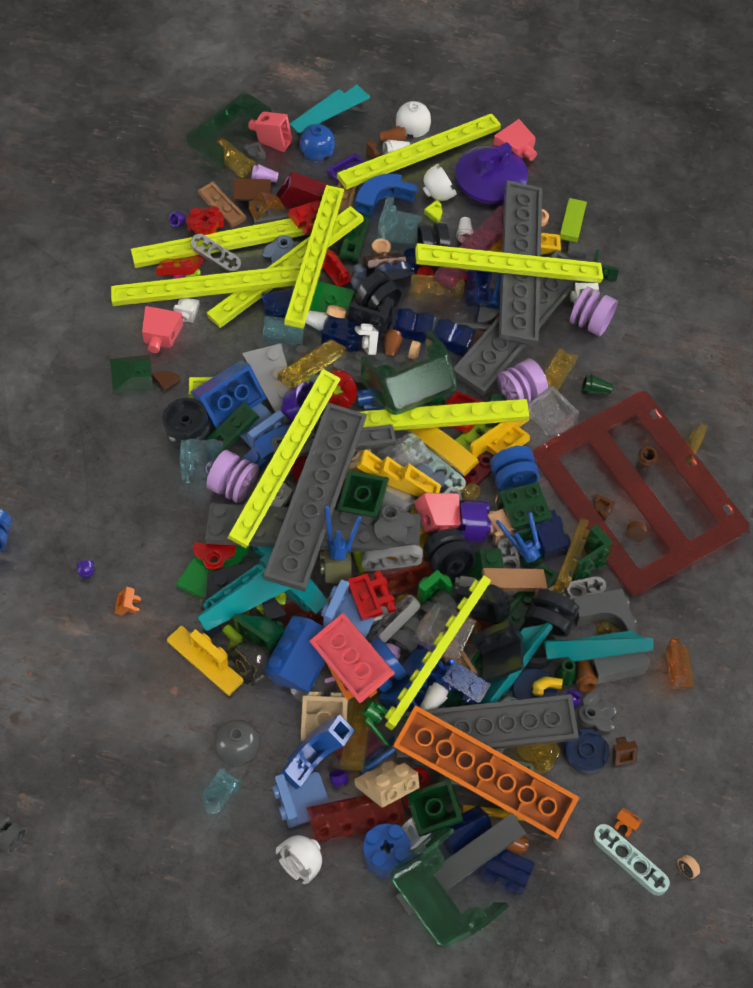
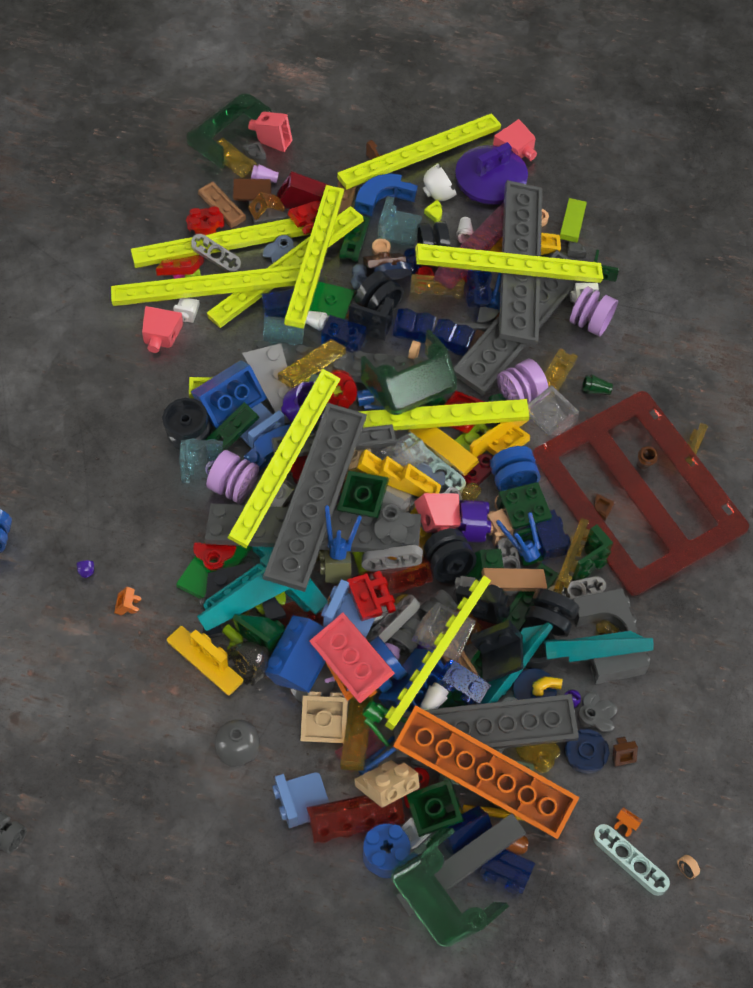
dark green slope [110,355,153,394] -> none
reddish brown tile [152,371,180,391] -> none
dark purple hinge [169,211,186,227] -> none
clear light blue piece [203,767,243,814] -> none
white cylinder [276,835,322,884] -> none
blue arch [280,714,355,789] -> none
teal wedge [289,85,370,133] -> none
blue cylinder [299,124,335,161] -> none
red hinge [322,250,352,287] -> none
light nougat tile [326,305,347,318] -> none
dark purple tile [327,153,364,184] -> none
dark purple hinge [329,768,348,788] -> none
white bracket [355,324,378,355] -> none
dark orange cone [380,126,406,143] -> none
white cone [382,139,410,155] -> none
dark orange cone [384,329,403,357] -> none
white cylinder [396,101,431,137] -> none
green bracket [417,570,452,606] -> none
dark green cone [554,659,576,686] -> none
dark orange cone [576,659,598,692] -> none
reddish brown tile [626,521,648,540] -> none
clear orange bracket [666,638,694,689] -> none

